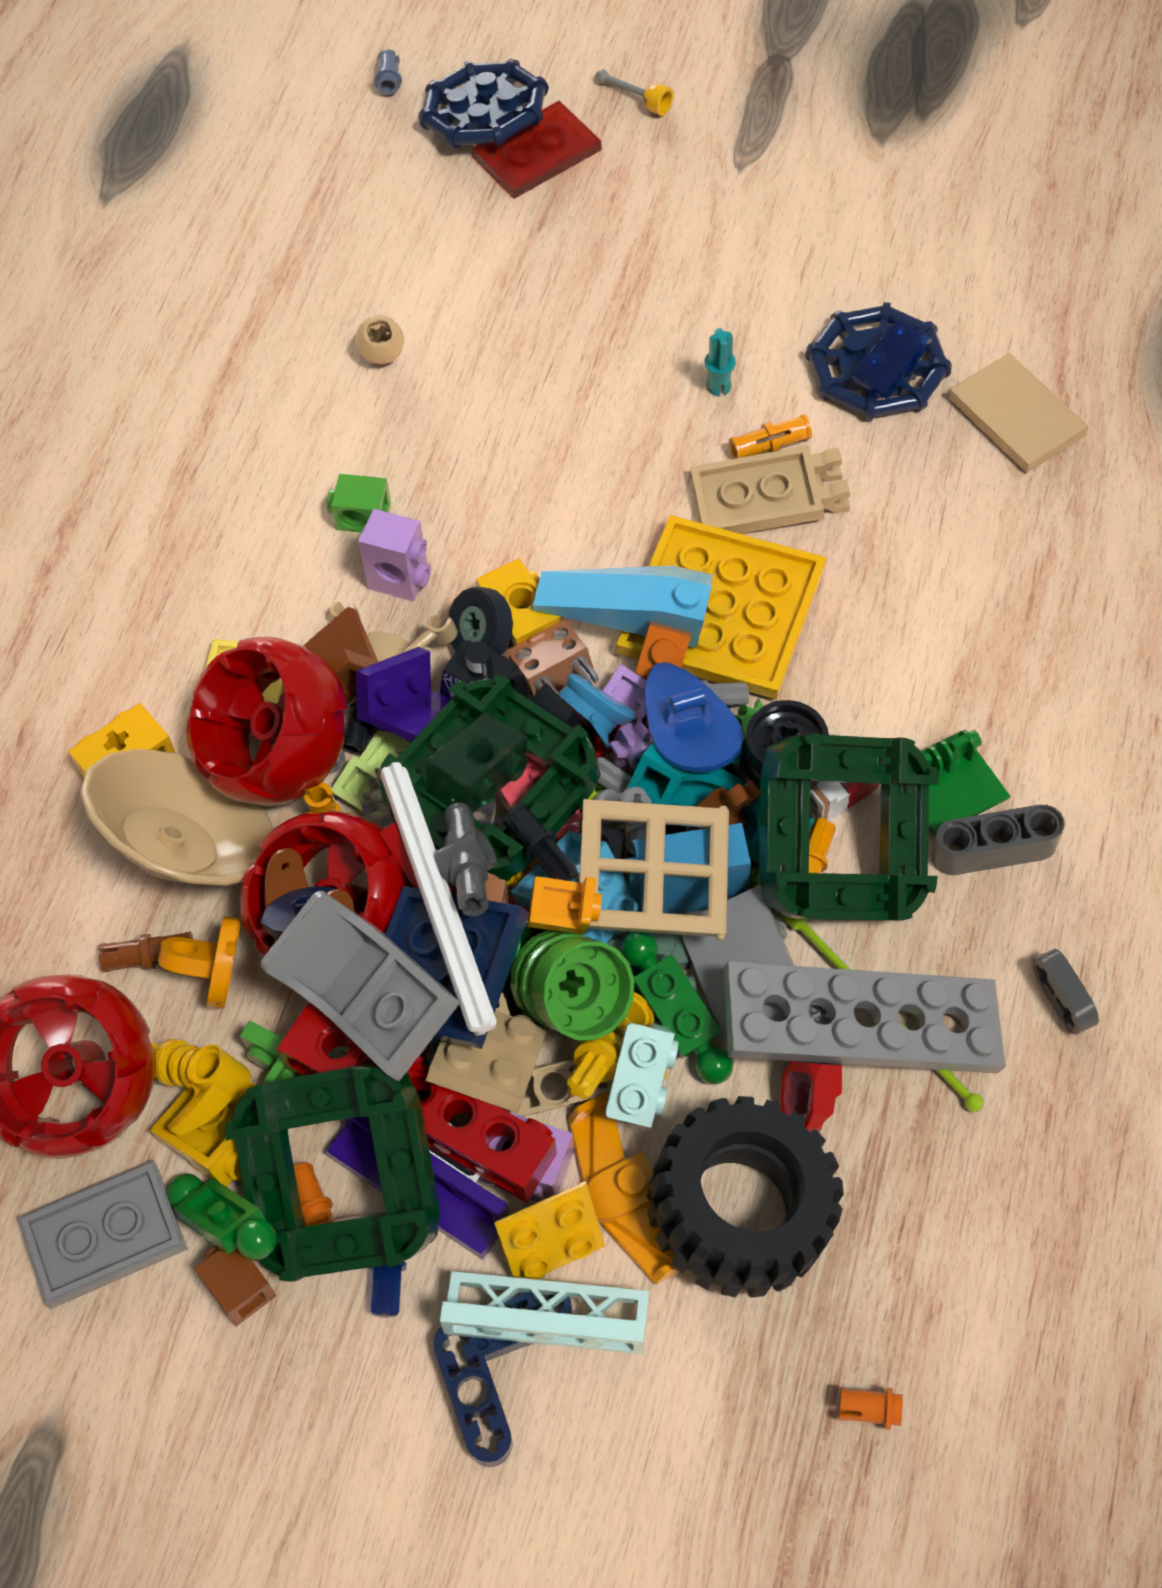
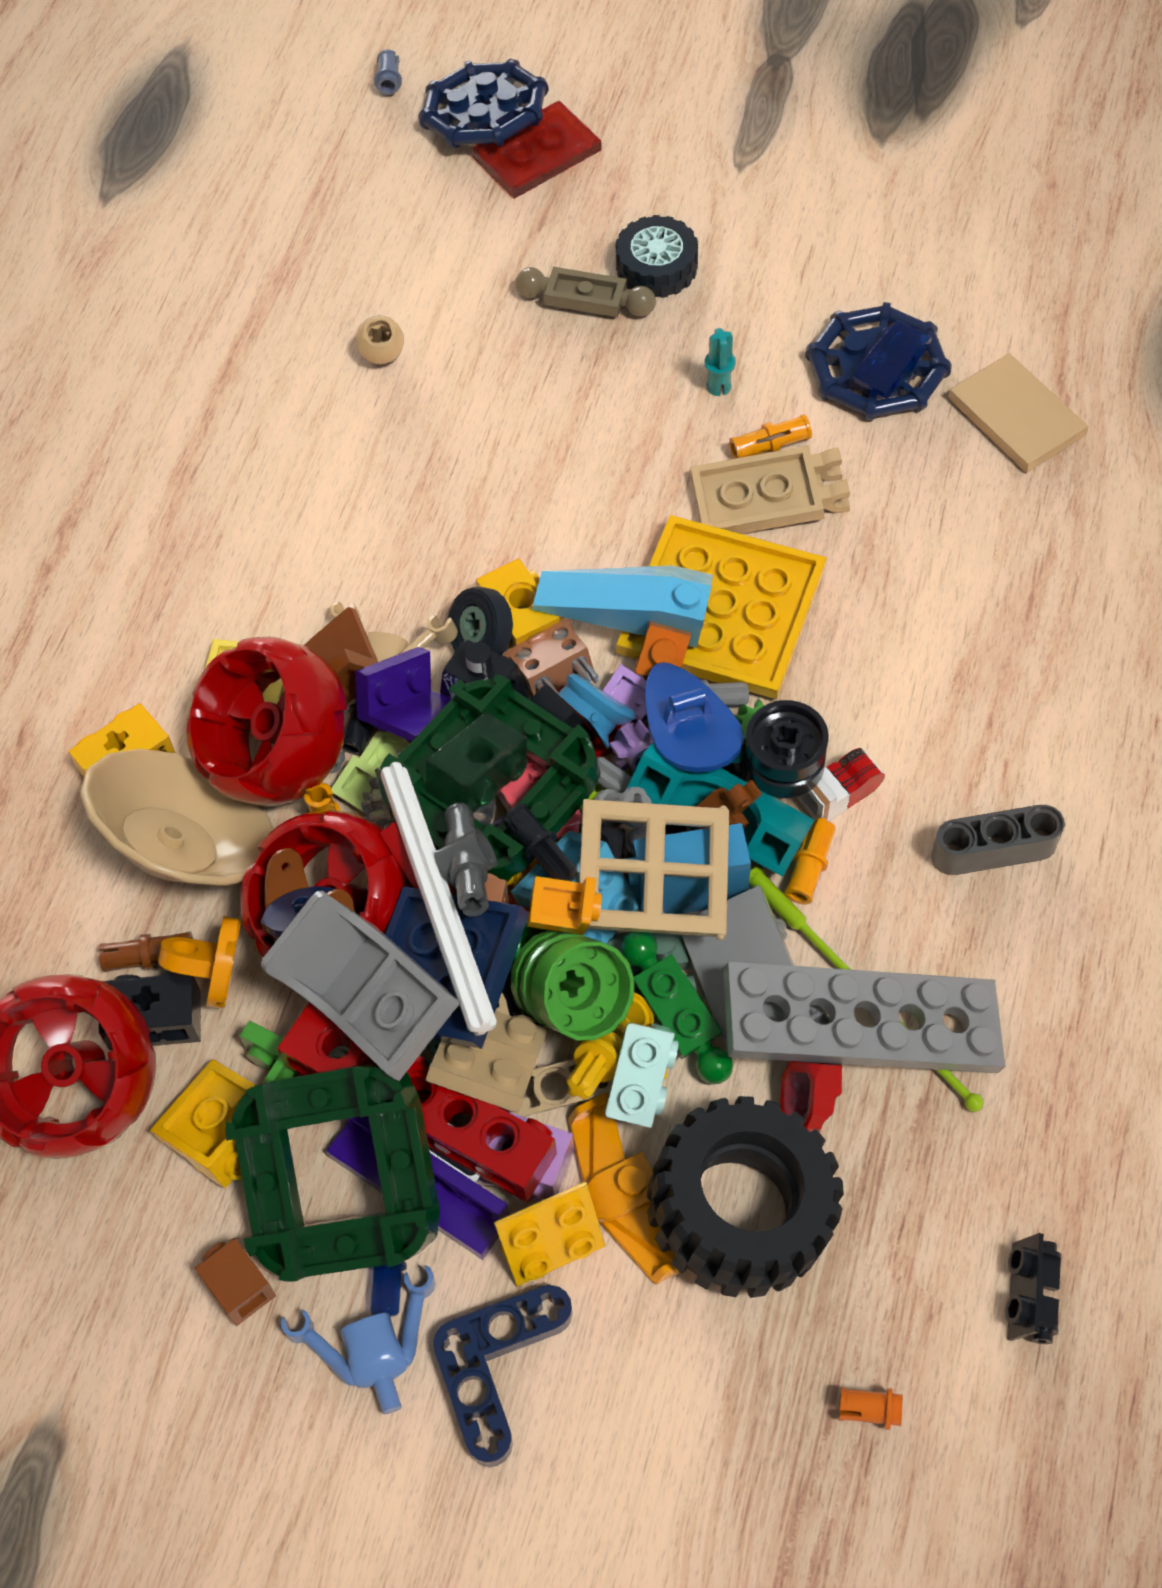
light grey tile [17,1160,188,1309] -> none
yellow piece [151,1039,251,1136] -> none
green plate [167,1173,277,1260] -> none
orange pin [294,1162,333,1224] -> none
bright green brick [327,473,391,533] -> none
lavender brick [358,509,431,602] -> none
light aqua fence [440,1271,649,1355] -> none
yellow hinge [595,69,674,116] -> none
dark green plate [759,733,939,921] -> none
green hinge [921,729,1011,836] -> none
dark grey beam [1032,949,1099,1035] -> none
none -> black brick [98,971,201,1050]
none -> medium blue piece [281,1265,436,1414]
none -> dark tan plate [516,267,656,317]
none -> black wheel [615,215,698,298]
none -> black hinge [1005,1233,1062,1344]

